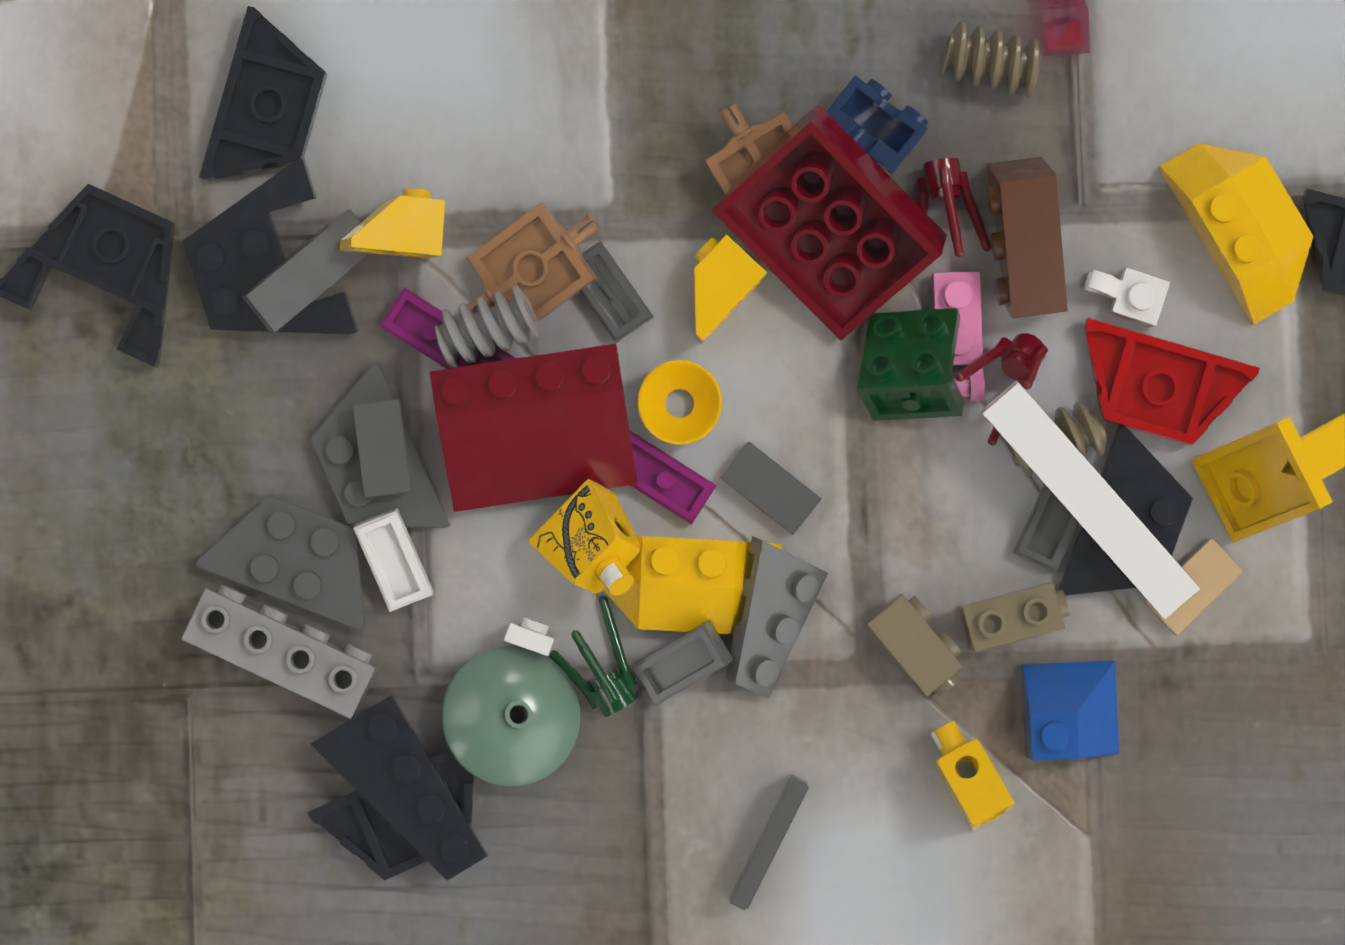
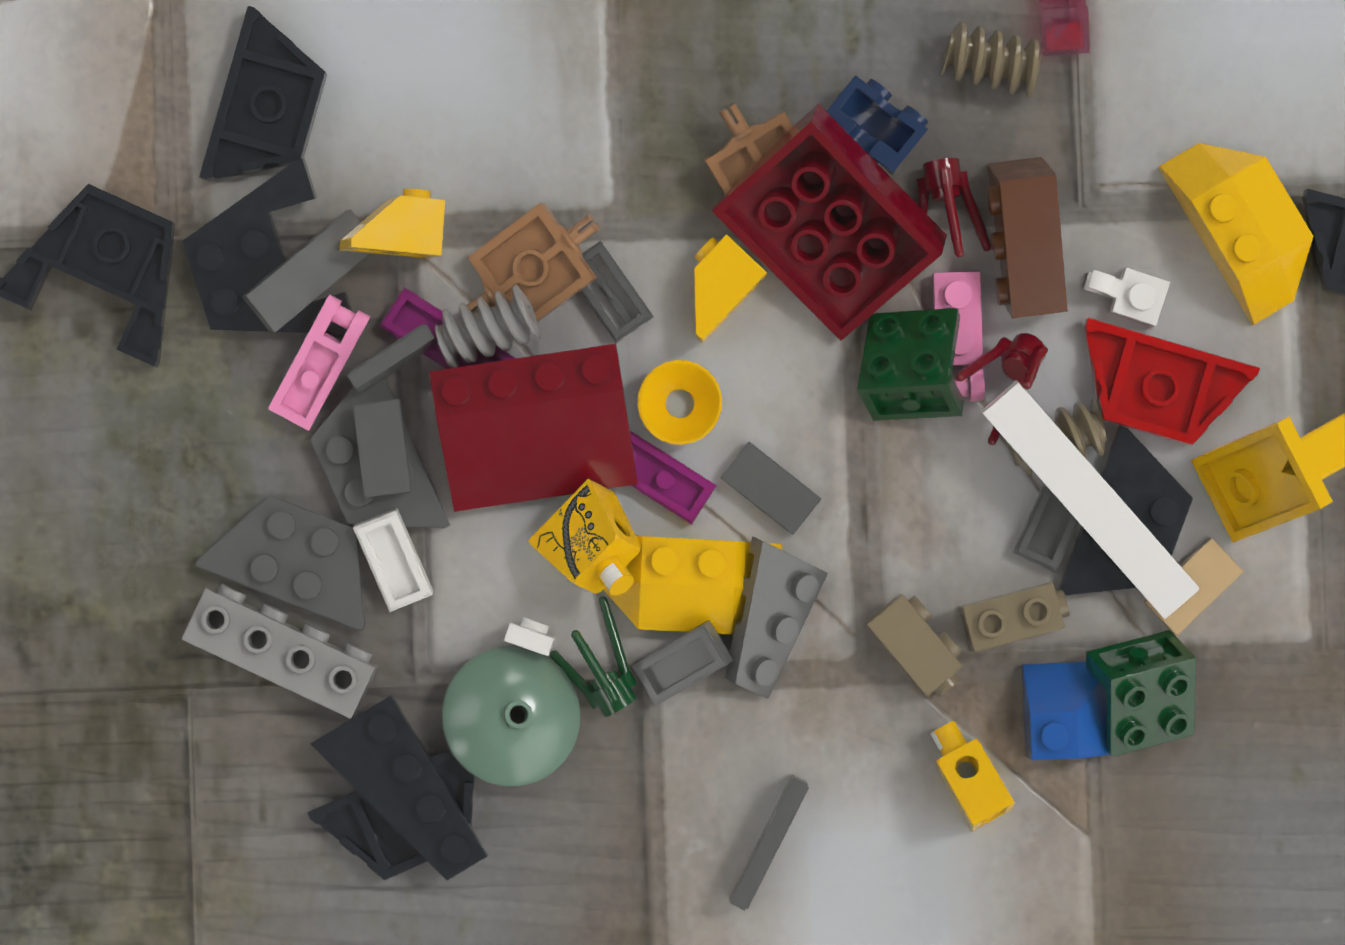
none -> bright pink plate [268,294,371,431]
none -> dark grey tile [347,324,438,394]
none -> dark green bracket [1086,630,1196,757]

